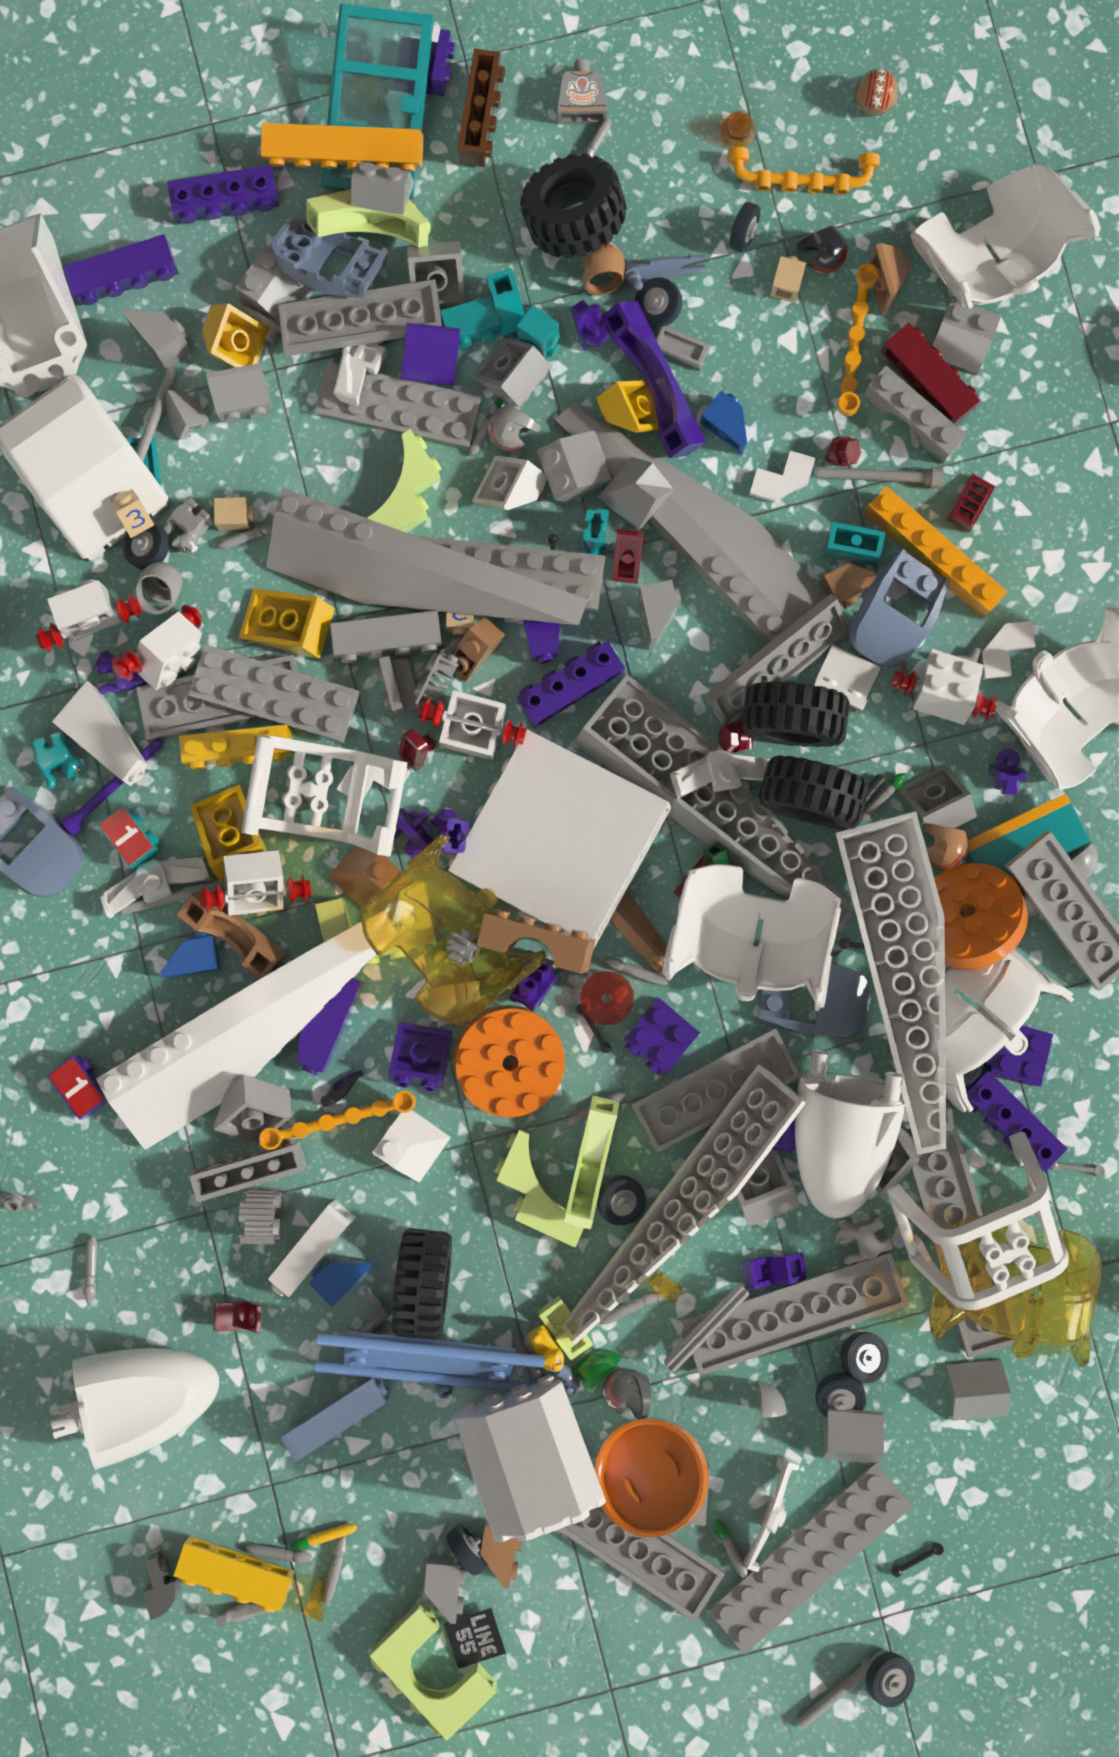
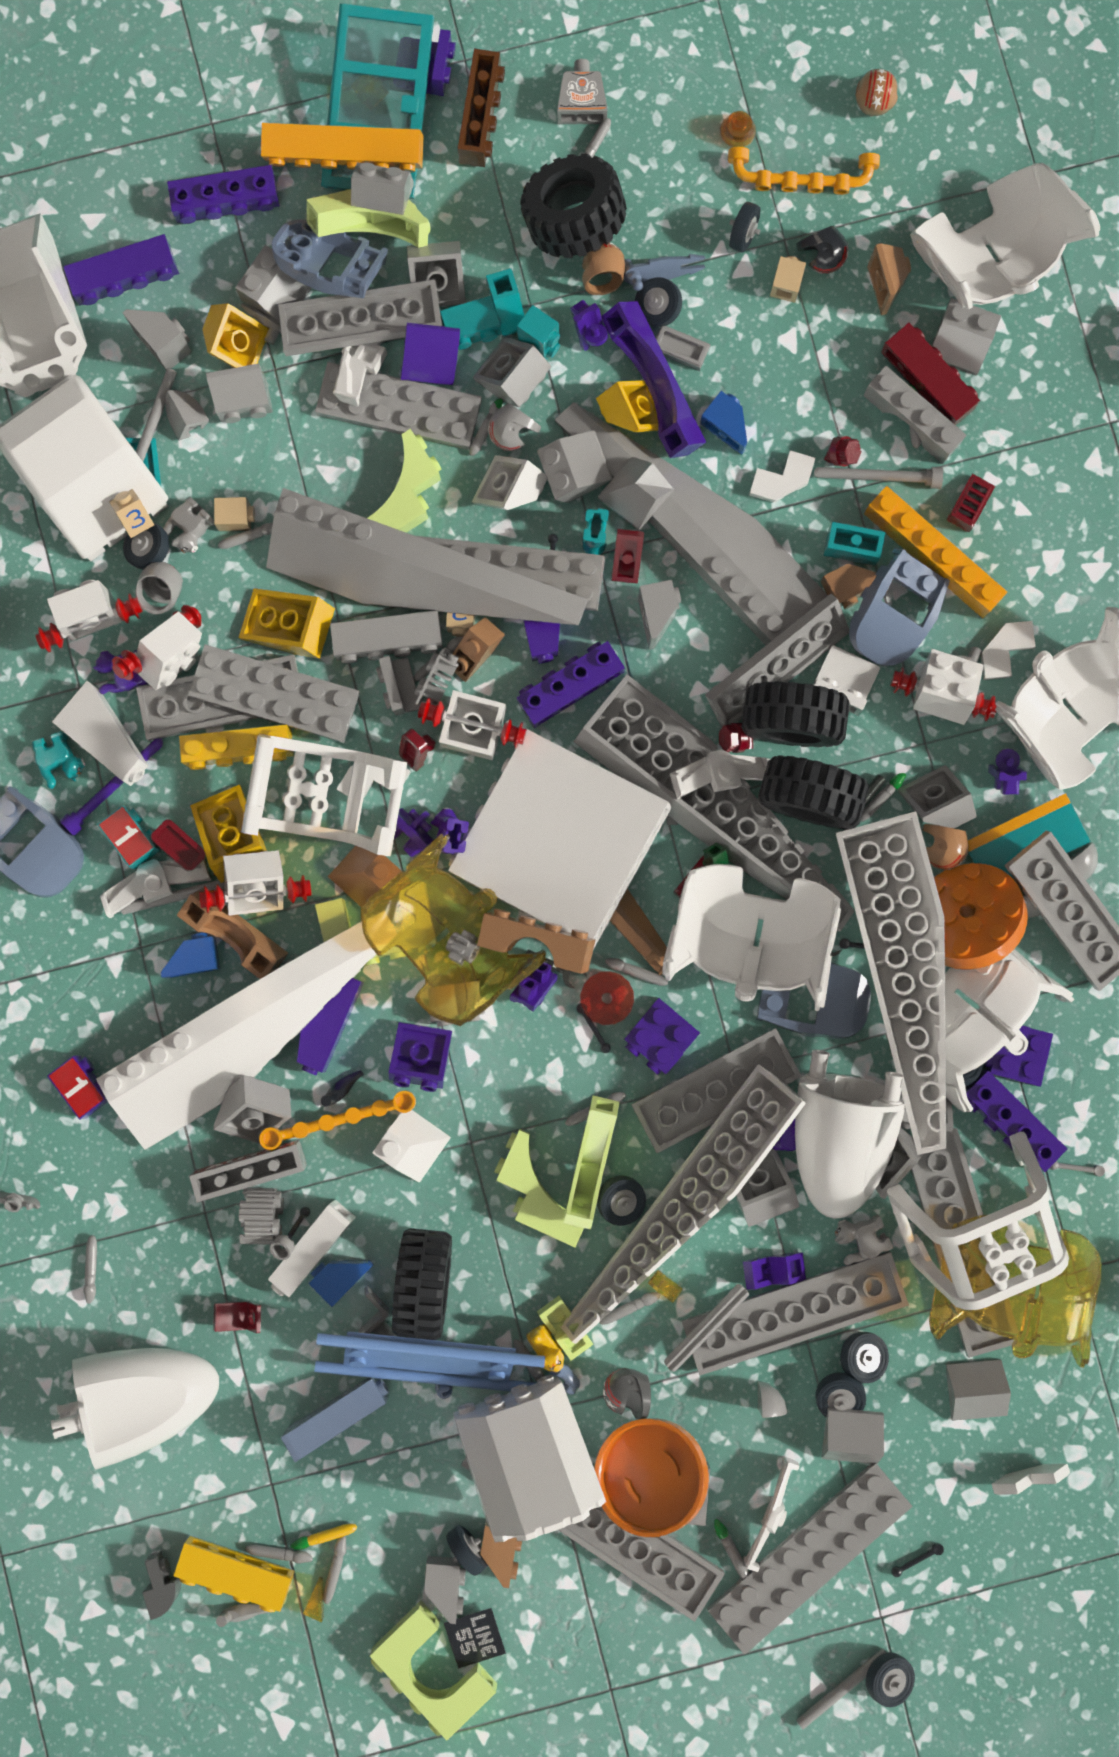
orange piece [453,1005,565,1117] -> none
green brick [571,1349,621,1394] -> none
light orange bar [837,264,879,416] -> none
none -> dark red piece [151,819,205,872]
none -> light grey hinge [270,1207,310,1260]
none -> white tile [992,1464,1070,1495]

